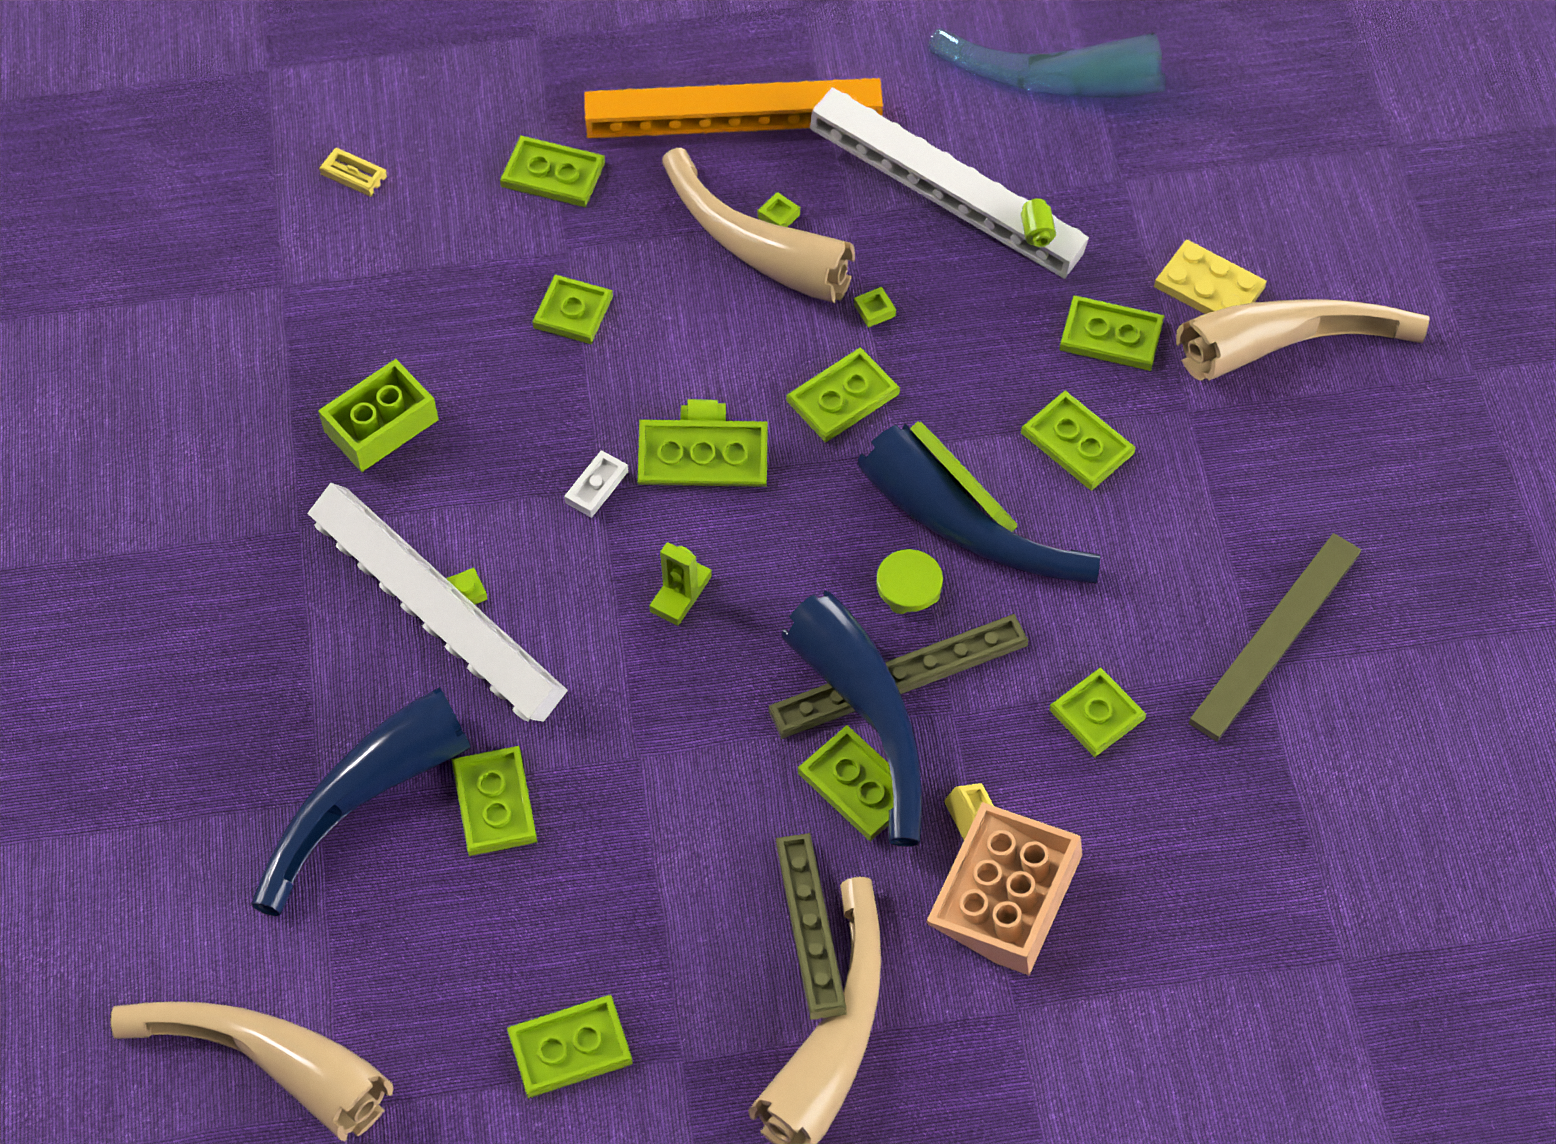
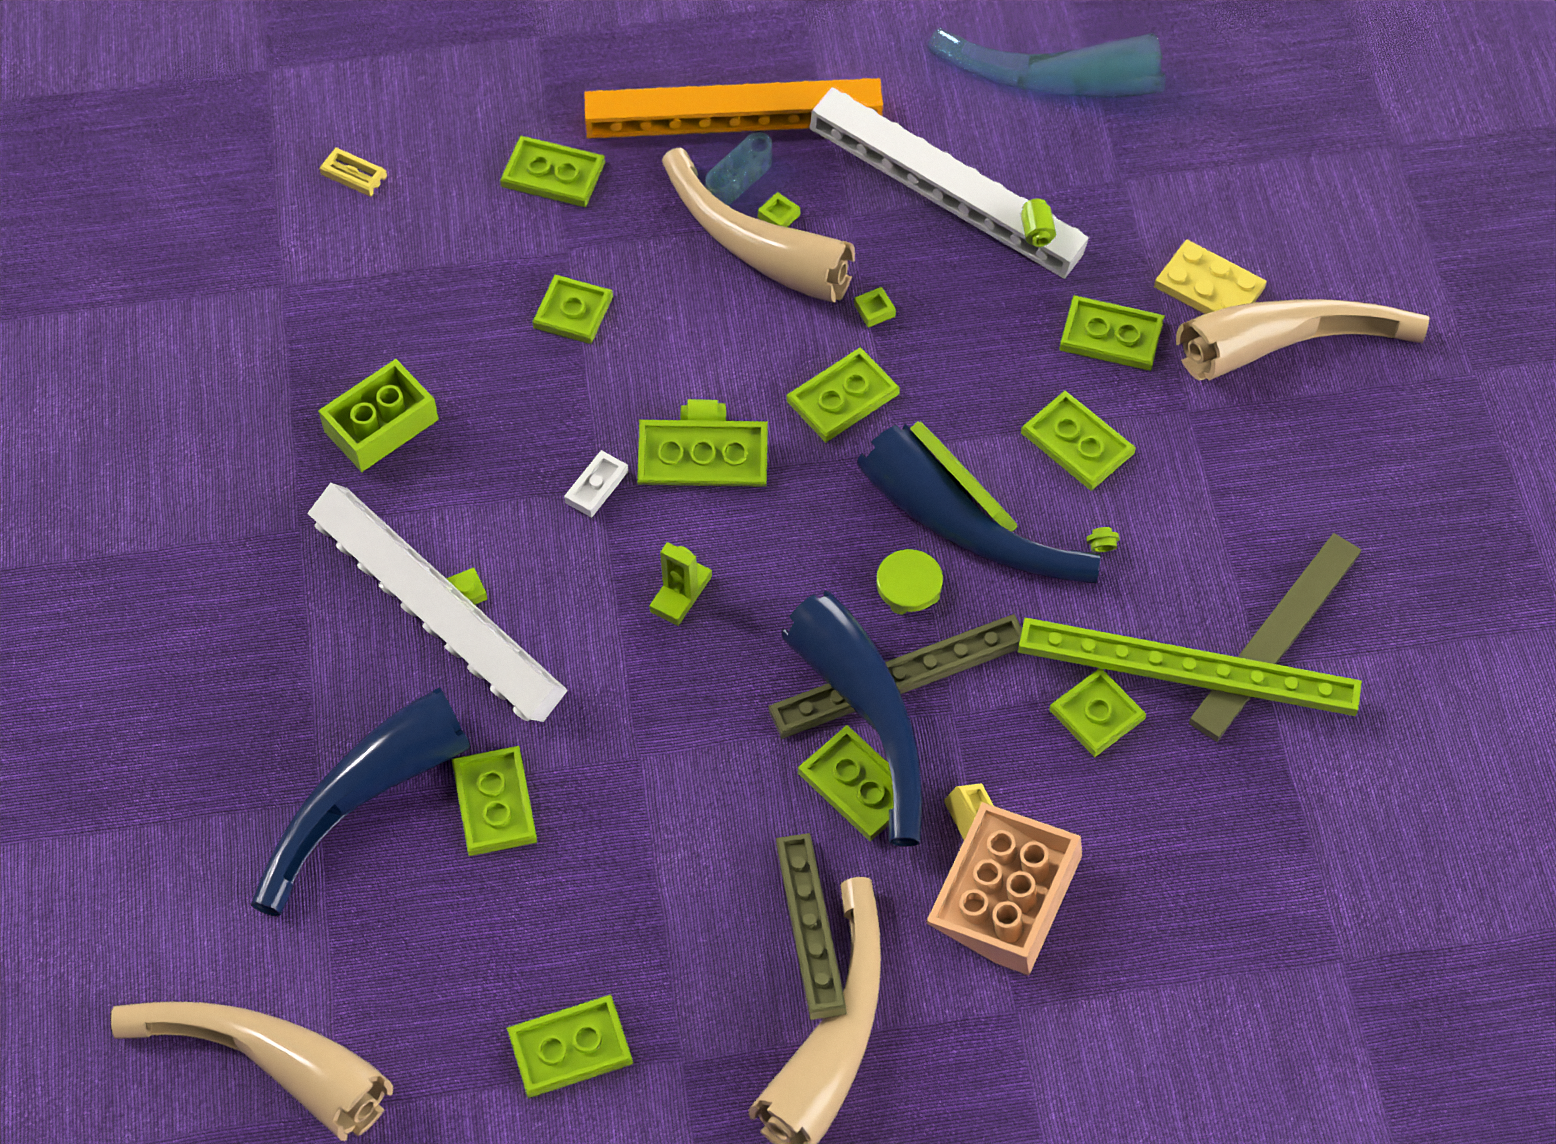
none -> clear light blue beam [705,132,772,206]
none -> lime plate [1018,617,1362,716]
none -> lime plate [1086,527,1120,552]

